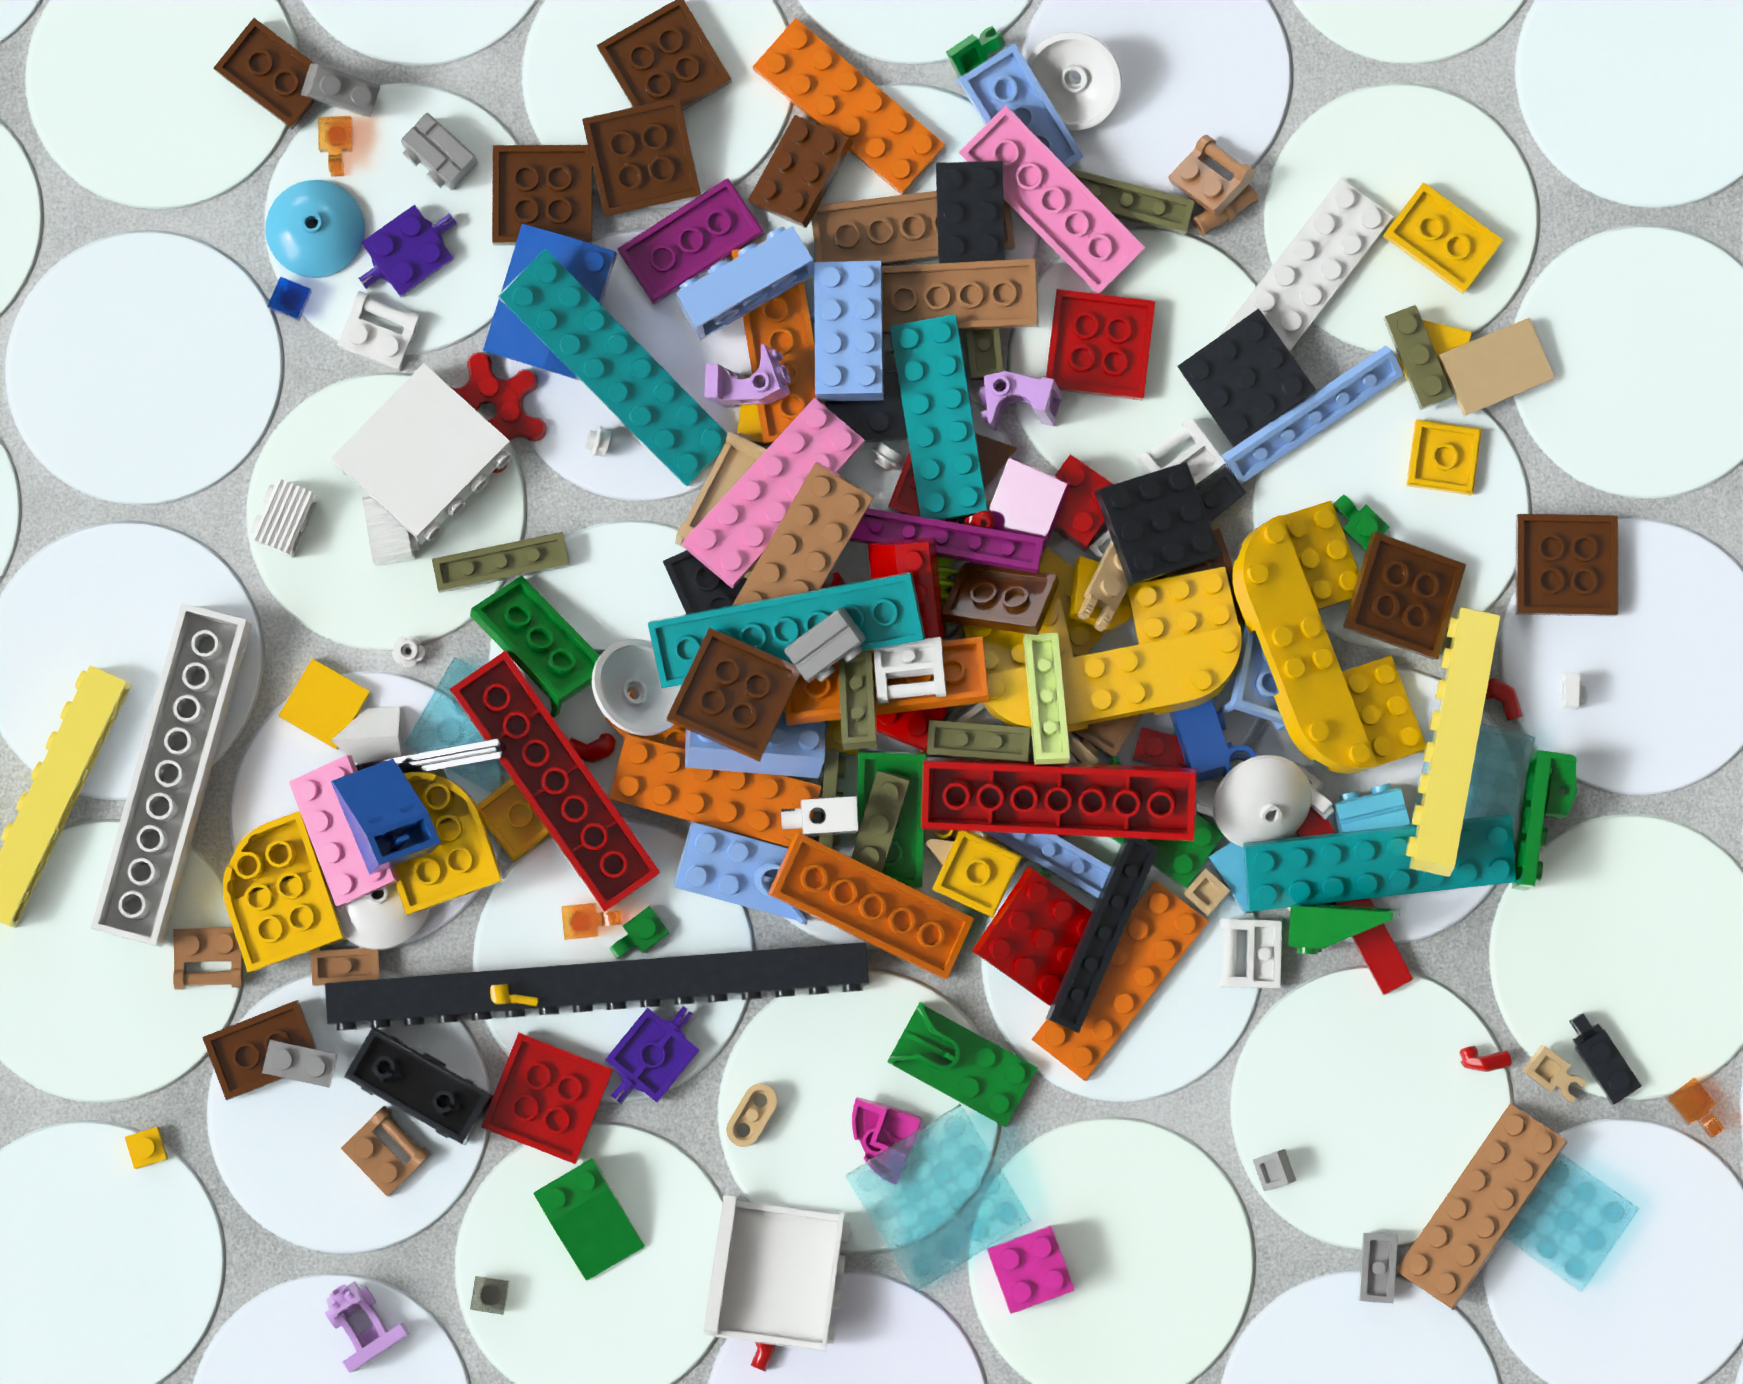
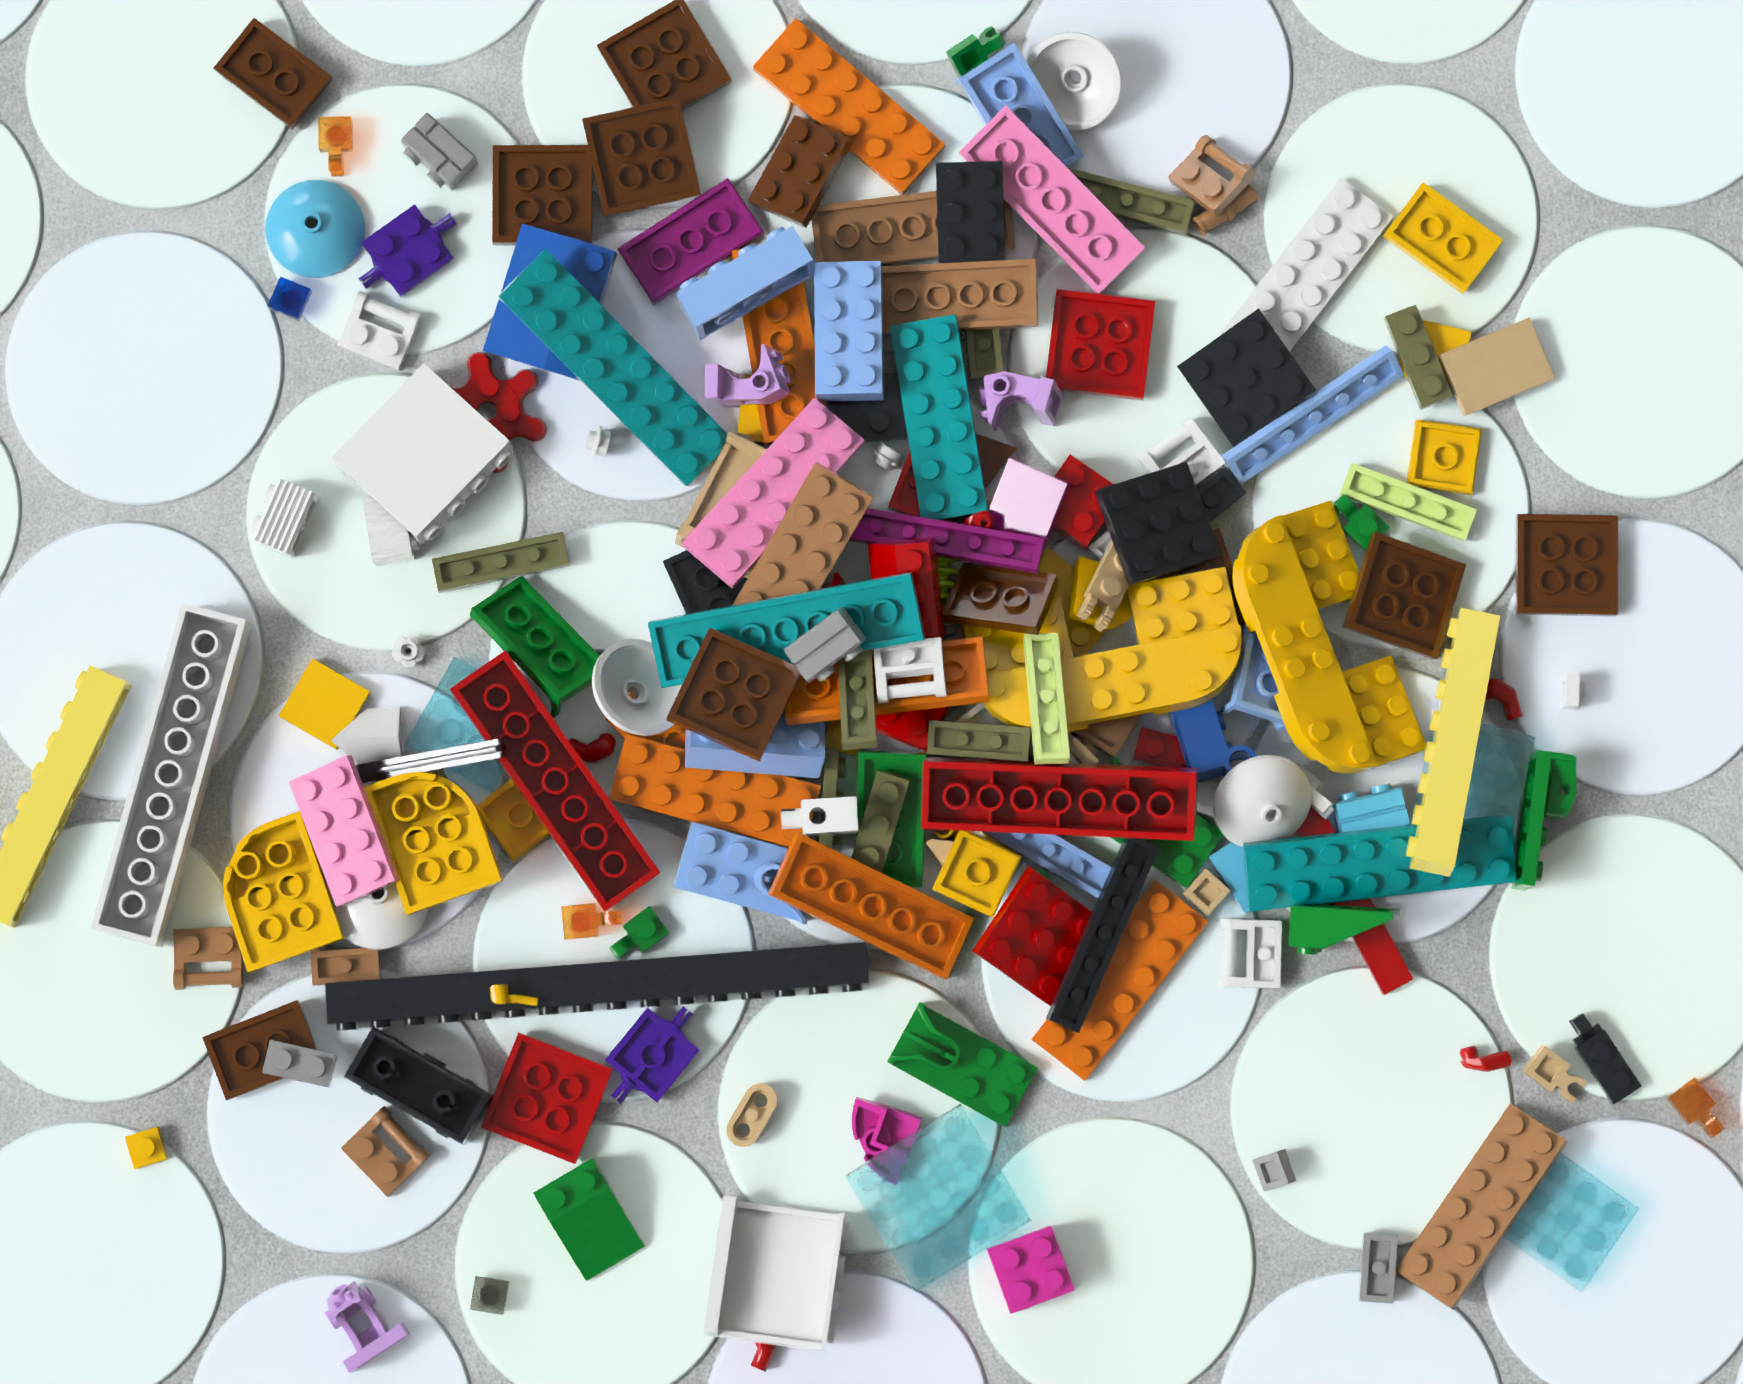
light grey brick [301,64,380,117] -> none
blue slope [331,759,441,875] -> none
none -> yellowish green plate [1339,463,1477,542]

